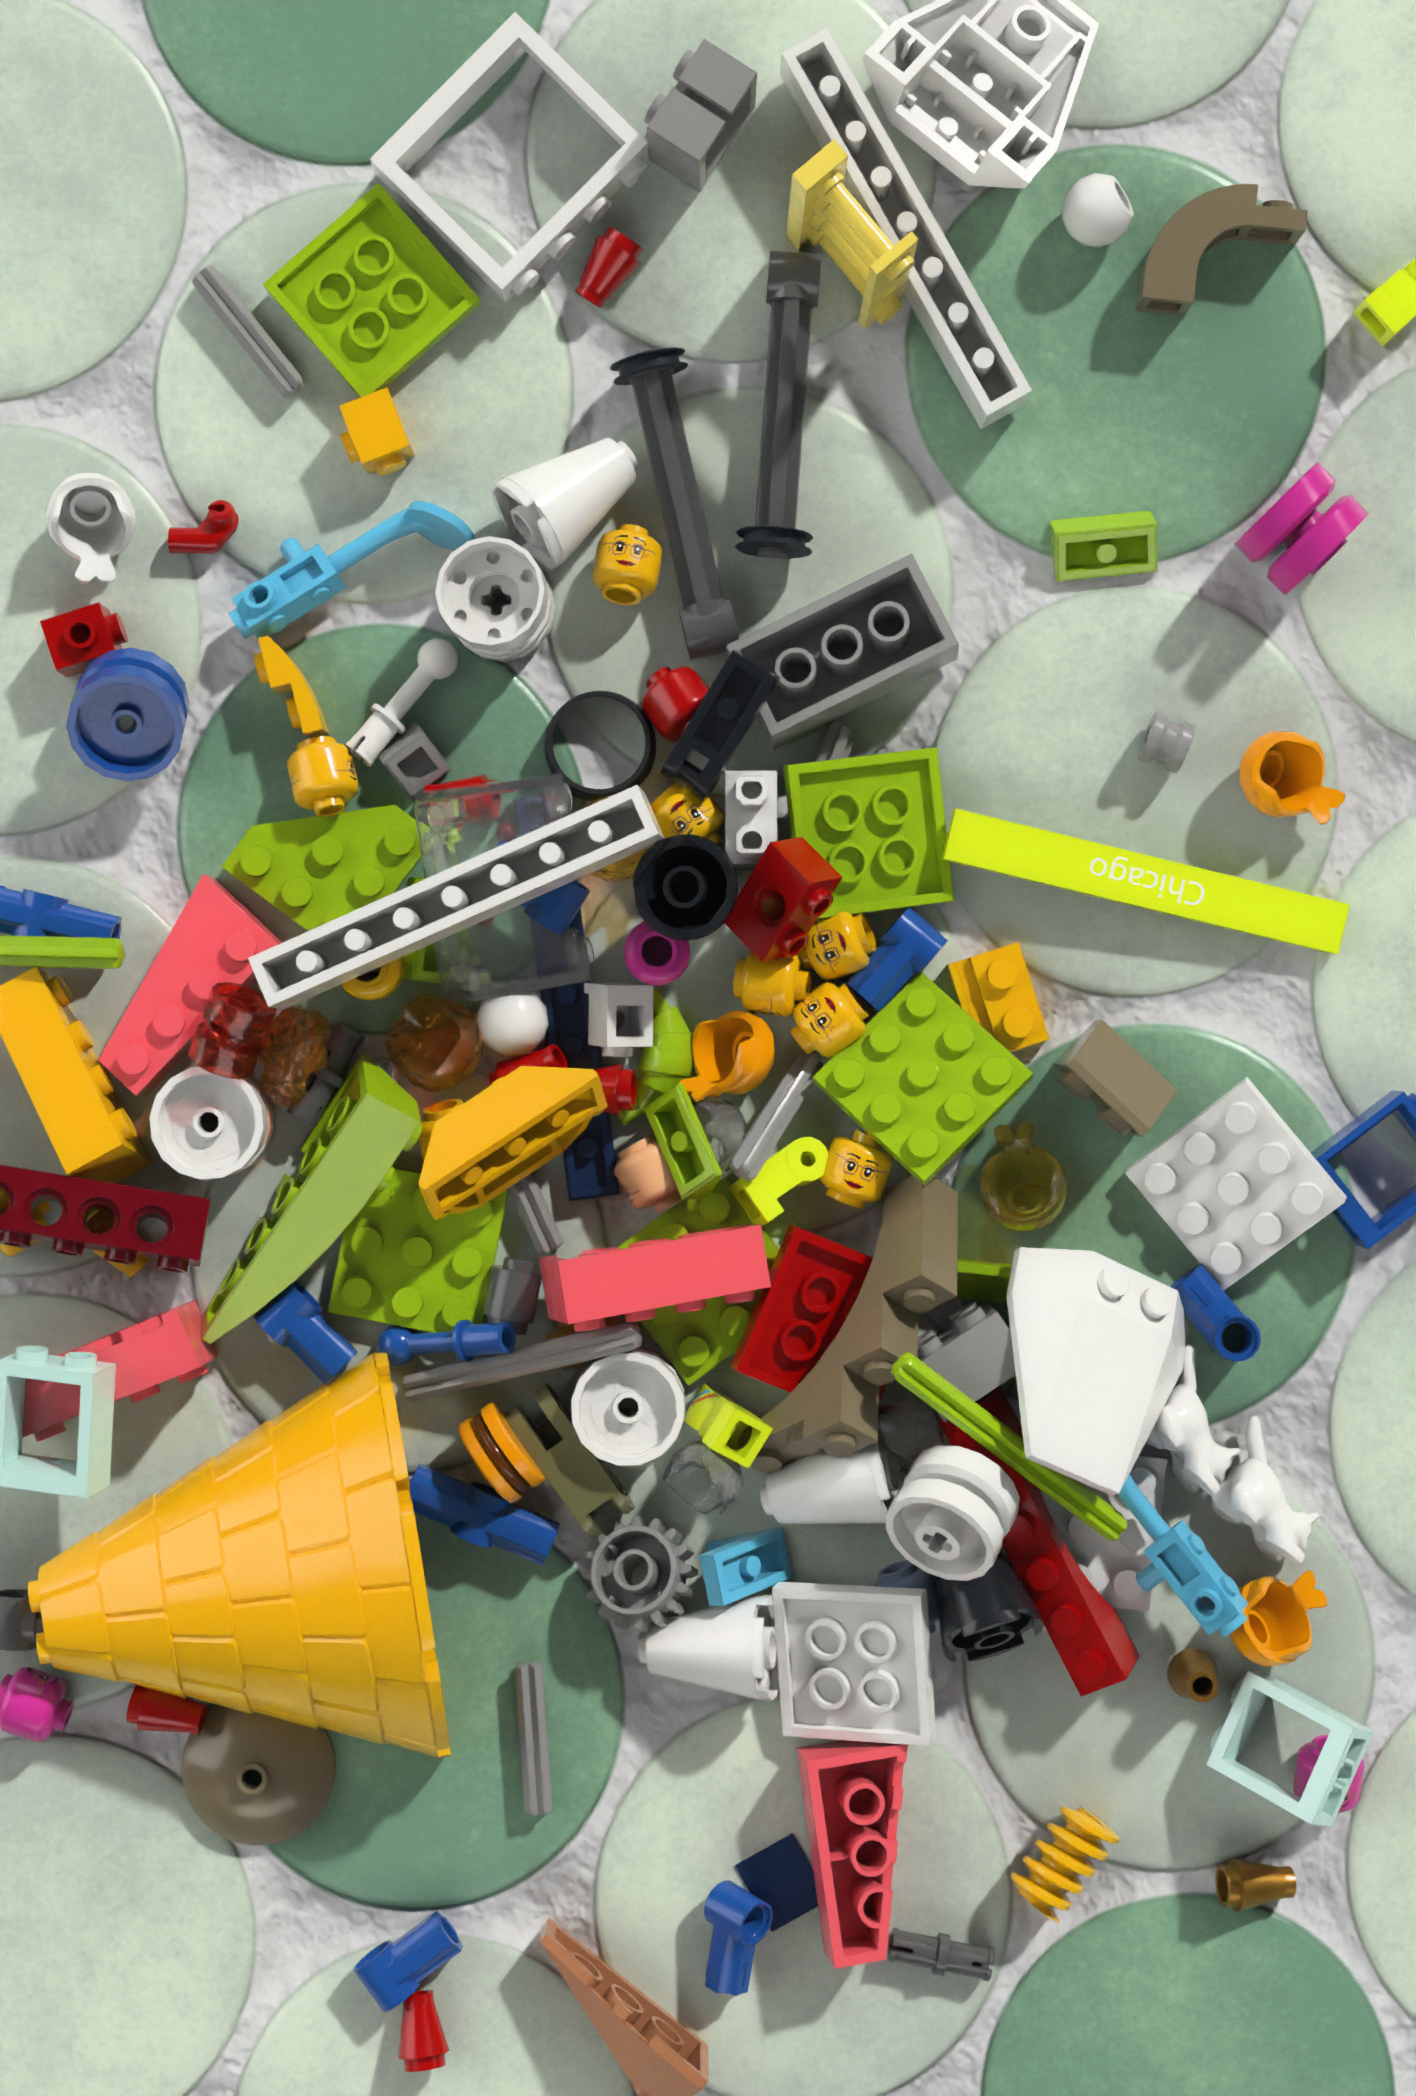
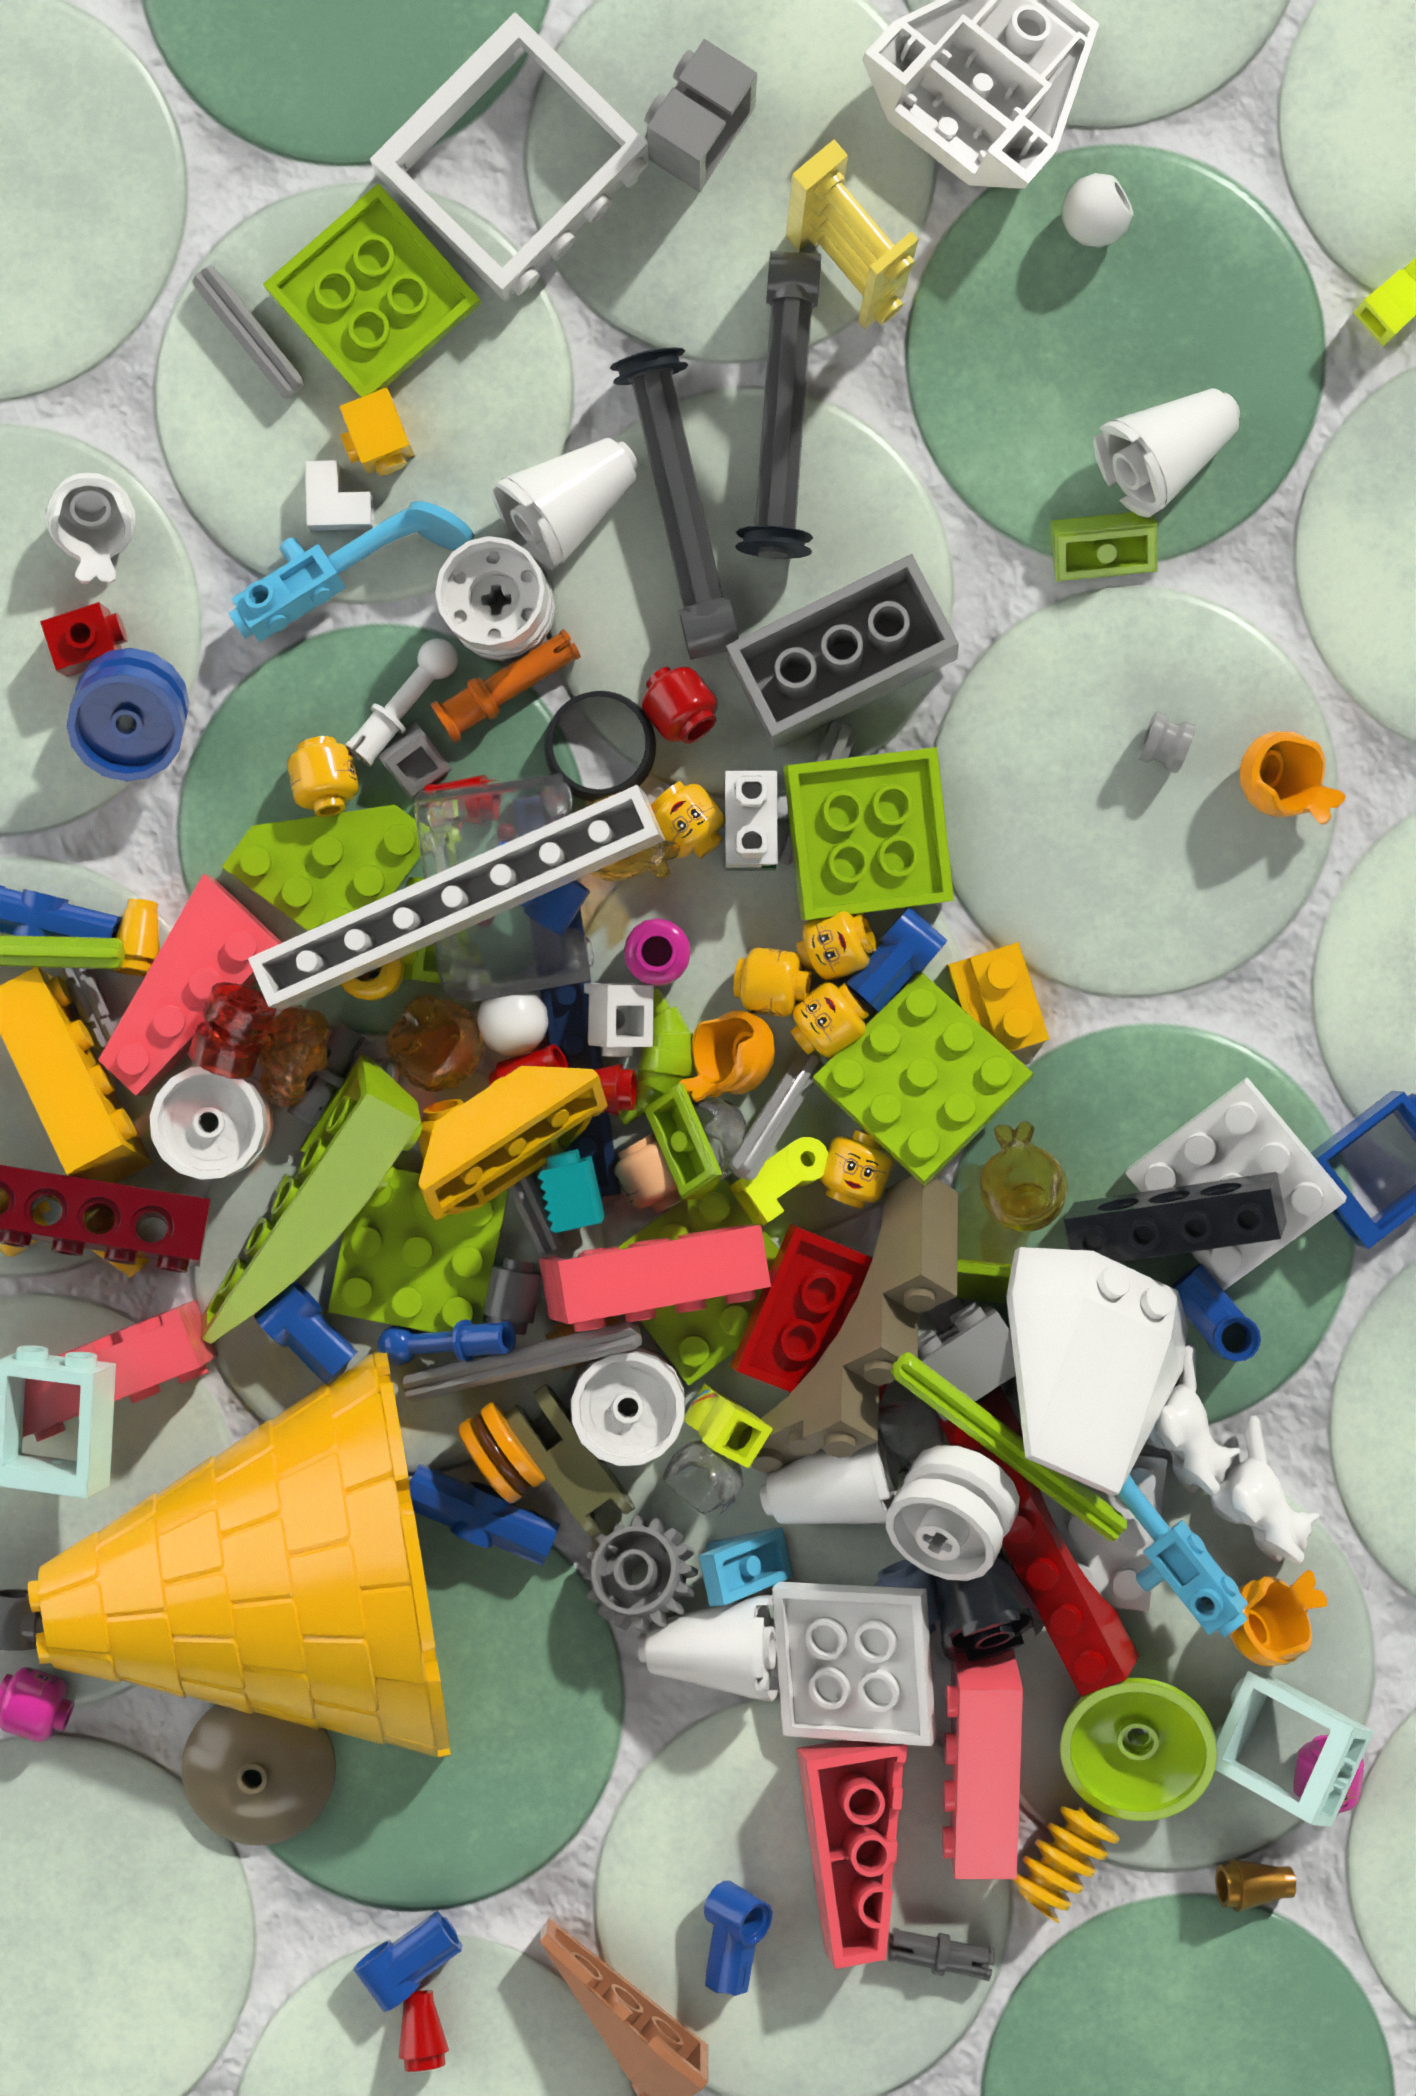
red cone [126,1685,208,1735] -> none
red arm [168,500,239,554] -> none
yellow slope [254,635,329,738] -> none
light grey axle [515,1661,552,1816] -> none
red cone [575,226,644,309] -> none
yellow head [591,524,663,606] -> none
black cone [633,834,738,940] -> none
black plate [660,649,780,802] -> none
red brick [725,837,843,962] -> none
dark blue sticker [735,1833,818,1932] -> none
white brick [780,28,1032,429] -> none
neon yellow tile [941,808,1350,955] -> none
dark tan slope [1054,1019,1177,1137] -> none
dark tan arch [1135,184,1308,315] -> none
pearl gold cone [1167,1648,1219,1702] -> none
dark pink wheel [1234,462,1369,595] -> none
none -> light grey axle [58,968,118,1050]
none -> yellow cone [112,898,160,977]
none -> white piece [305,460,375,531]
none -> orange pin [430,629,581,744]
none -> teal brick [537,1149,605,1233]
none -> coral wedge [942,1649,1023,1879]
none -> lime dish [1060,1678,1217,1821]
none -> black brick [1063,1172,1287,1262]
none -> white cone [1093,388,1240,517]

